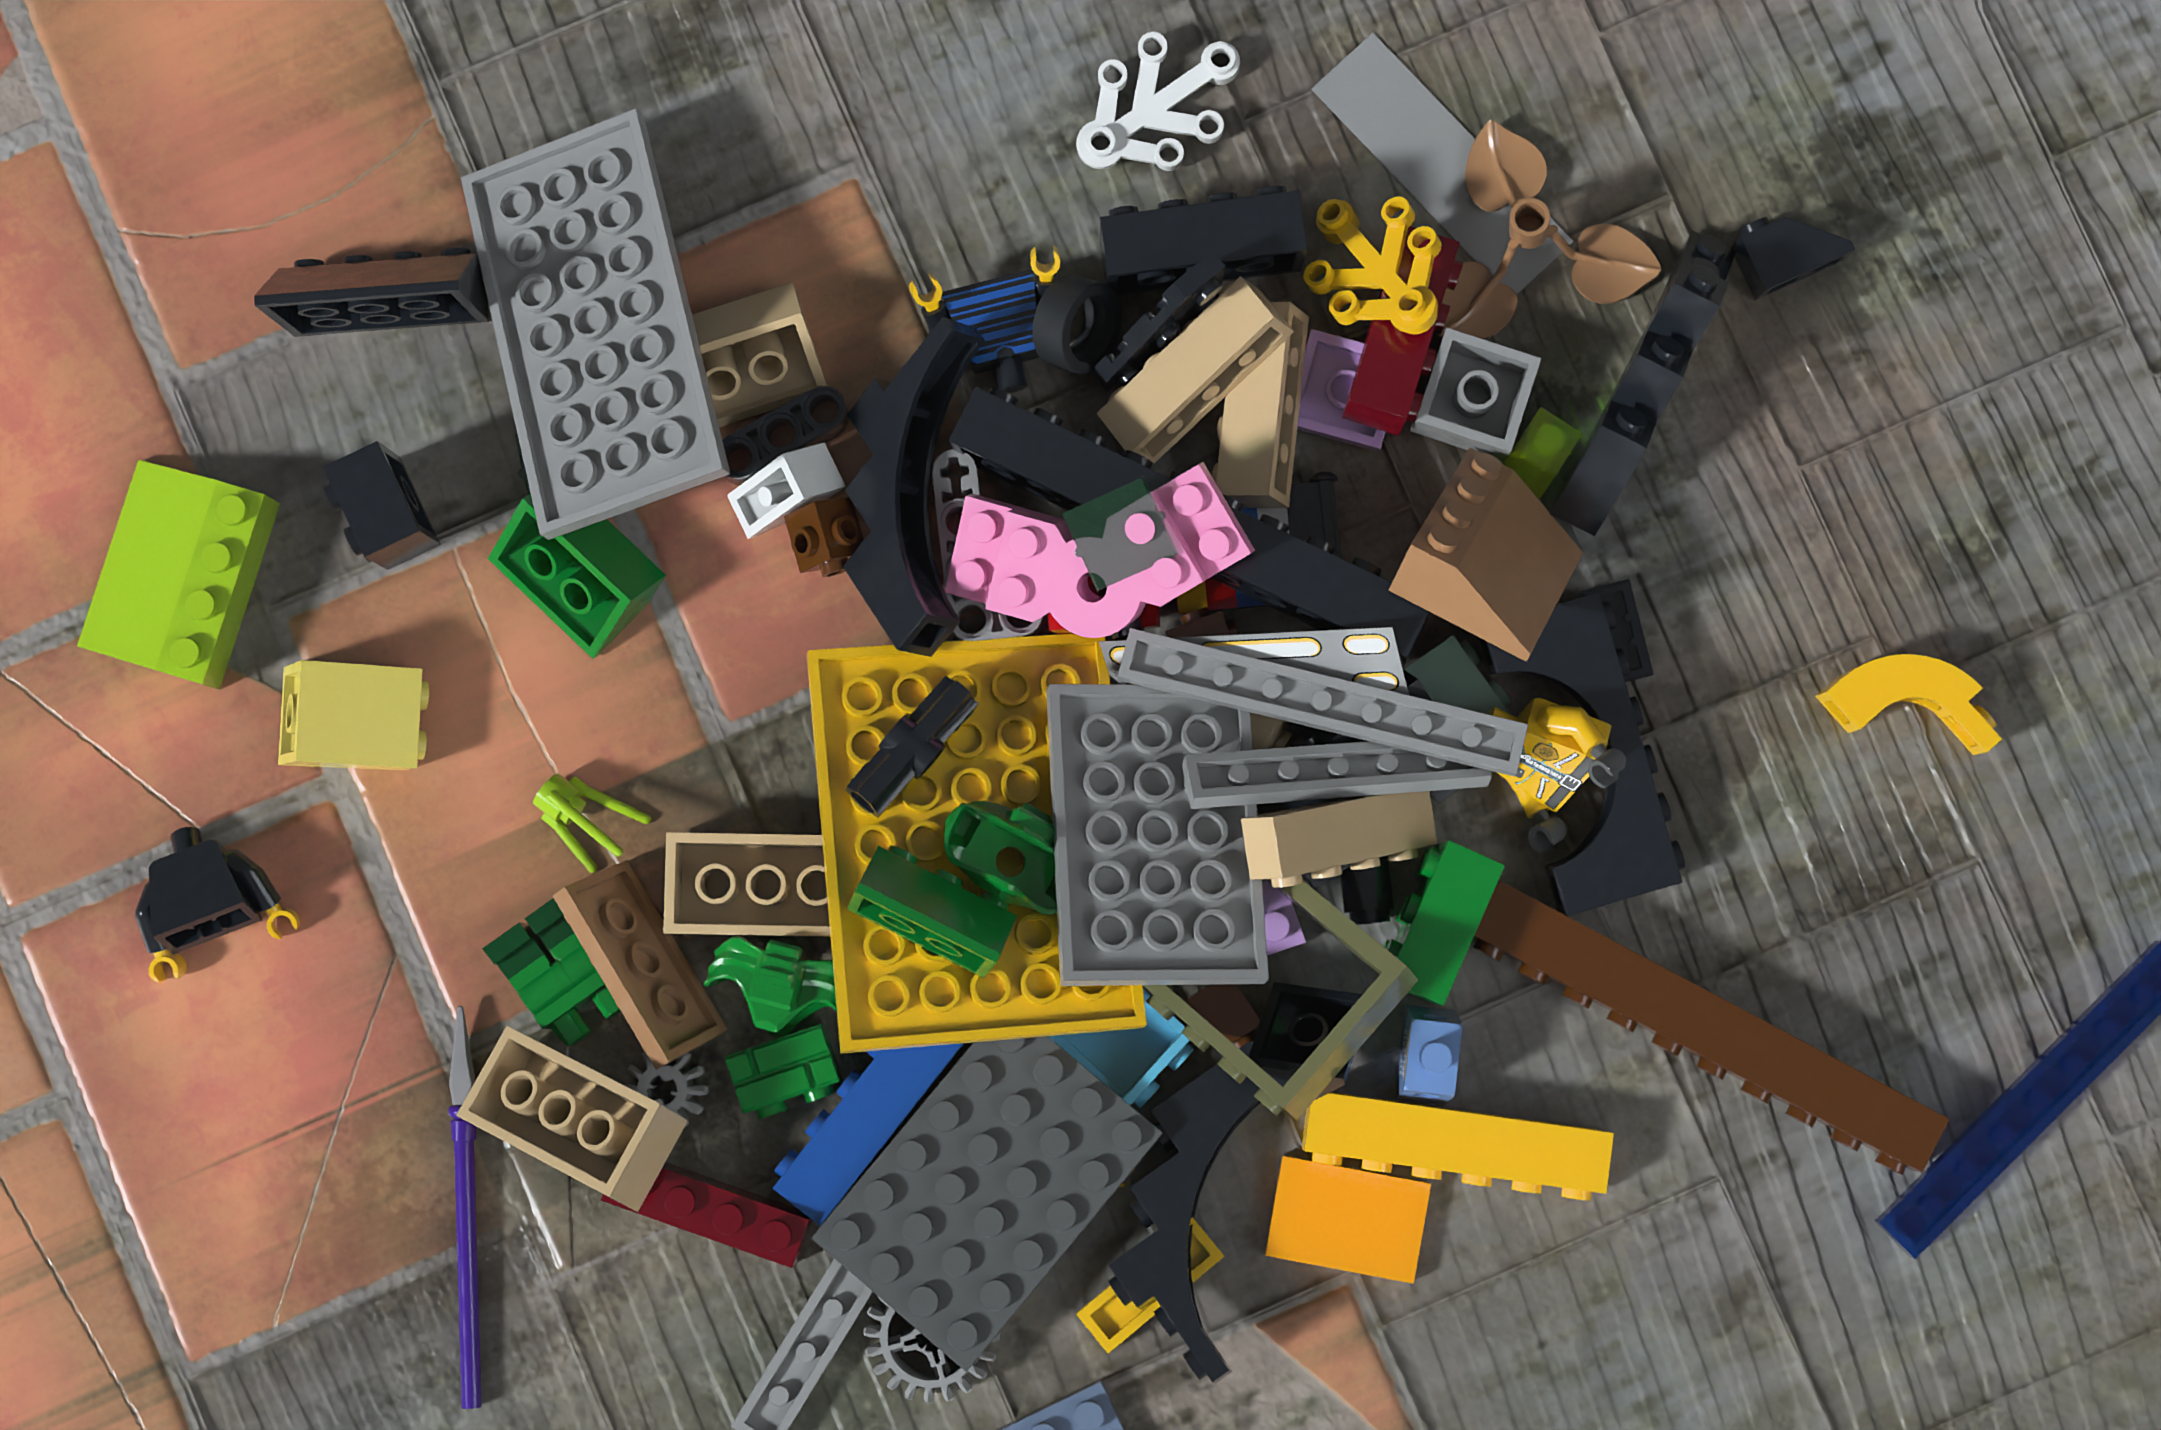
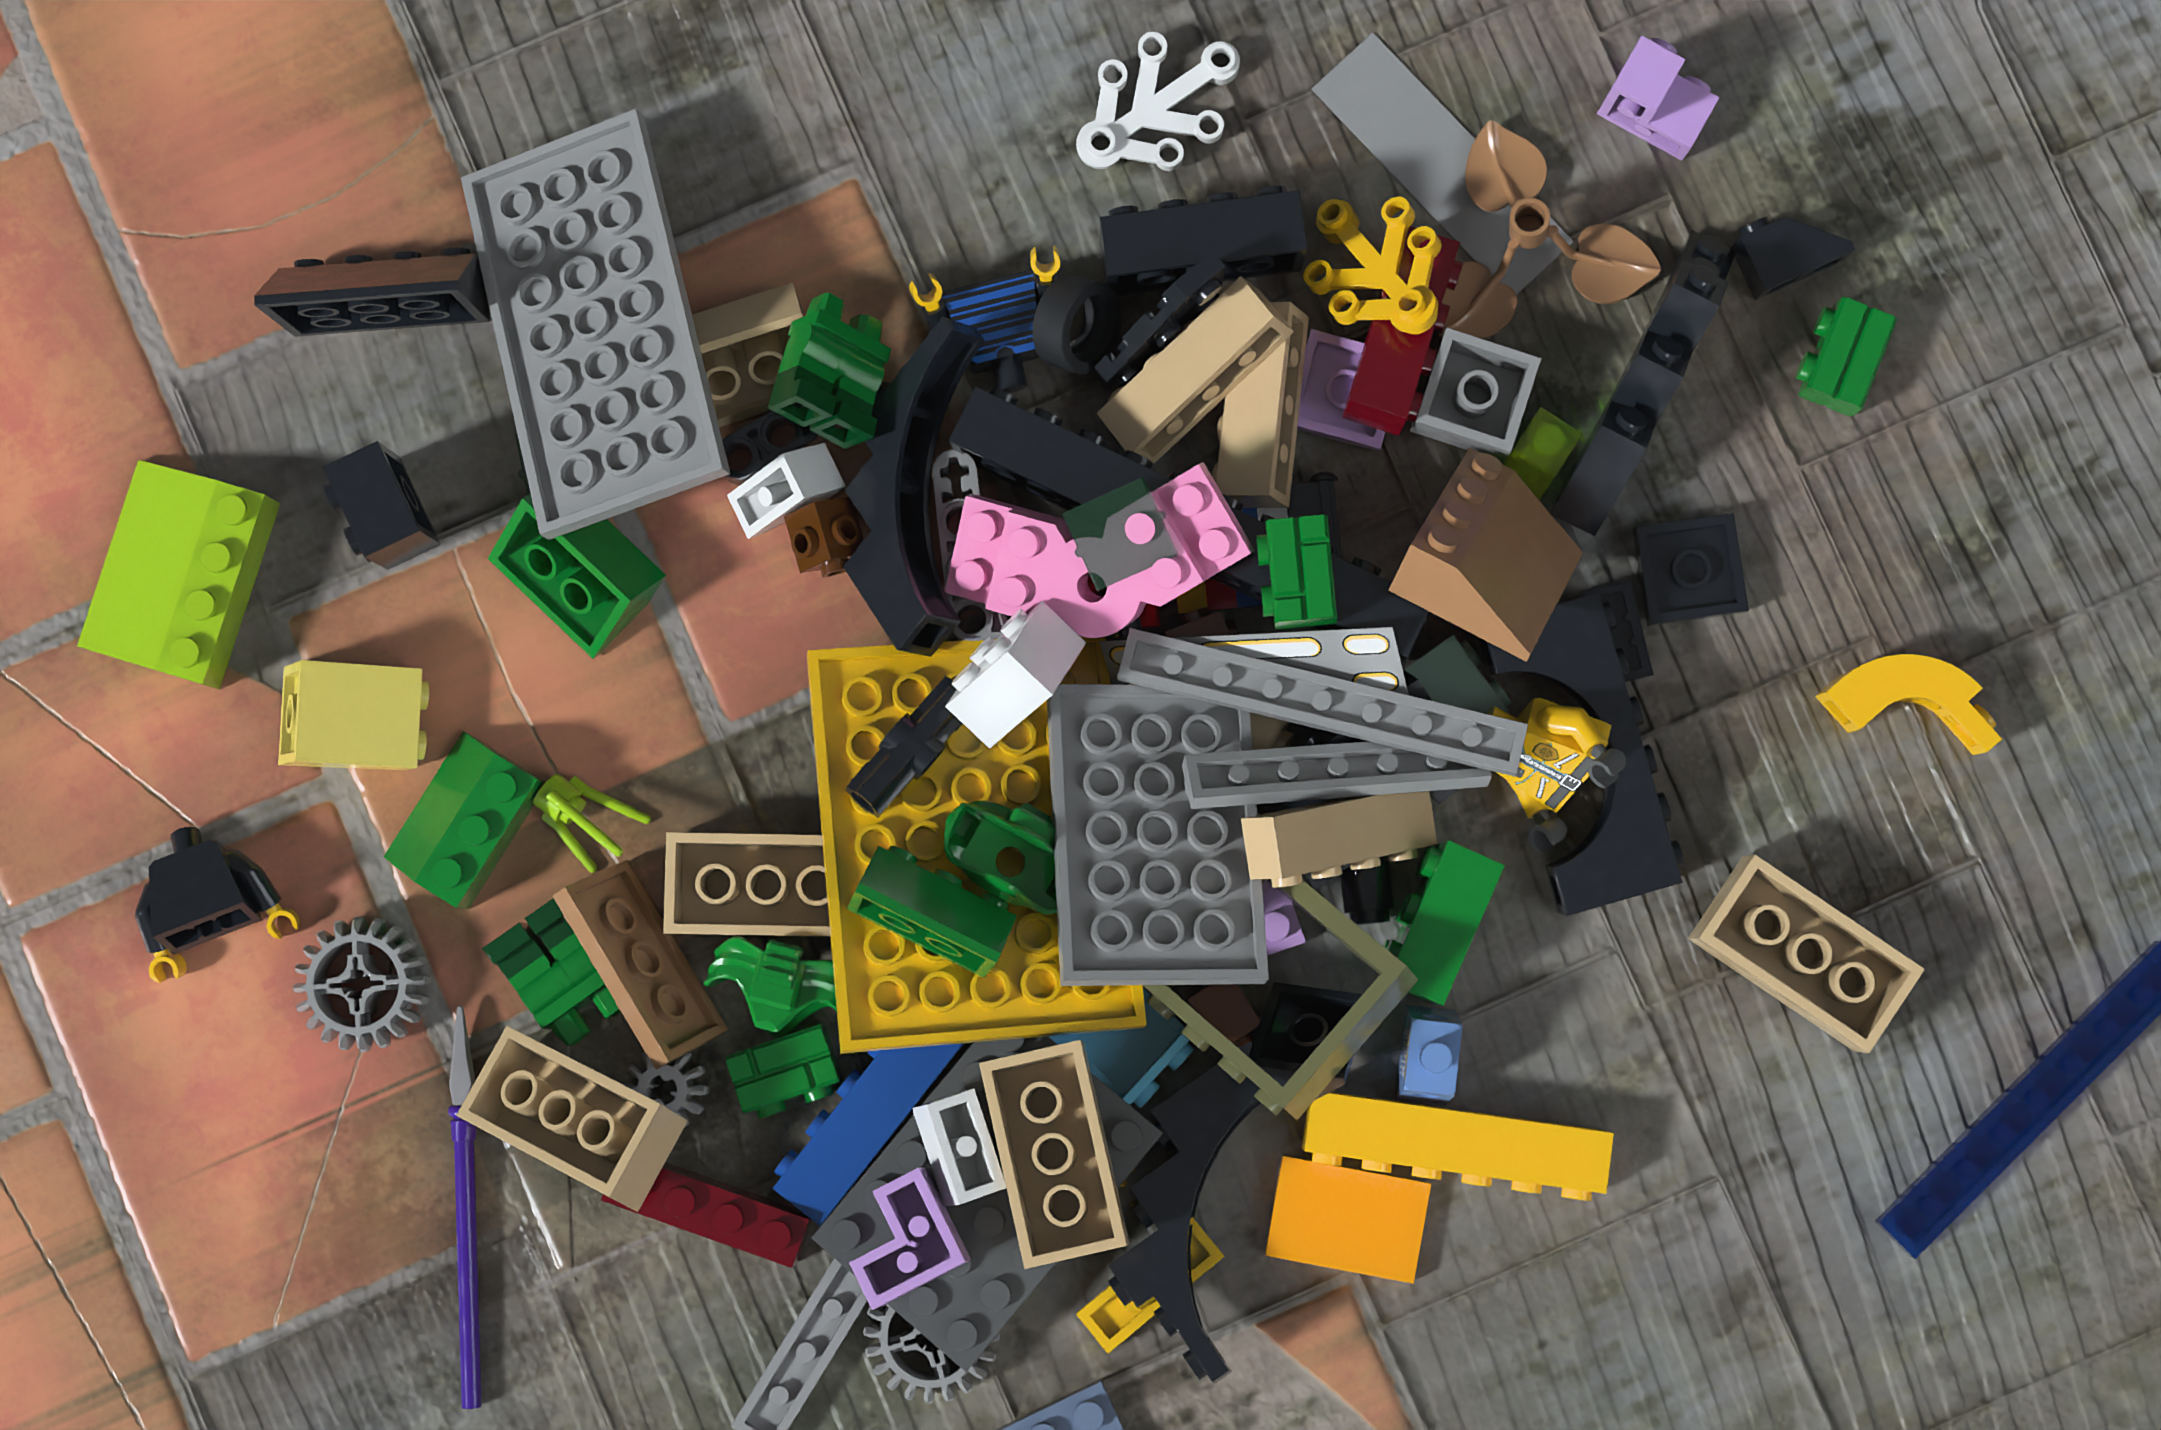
reddish brown brick [1473,880,1950,1176] -> none
none -> light grey gear [292,916,431,1052]
none -> green slope [383,731,546,909]
none -> hips [768,292,891,449]
none -> lavender brick [849,1167,971,1310]
none -> white brick [912,1088,1006,1207]
none -> white brick [945,601,1086,748]
none -> tan brick [979,1040,1130,1269]
none -> green brick [1256,514,1337,629]
none -> lavender brick [1597,35,1720,161]
none -> black plate [1632,513,1749,626]
none -> tan brick [1688,854,1925,1053]
none -> green brick [1795,297,1898,417]

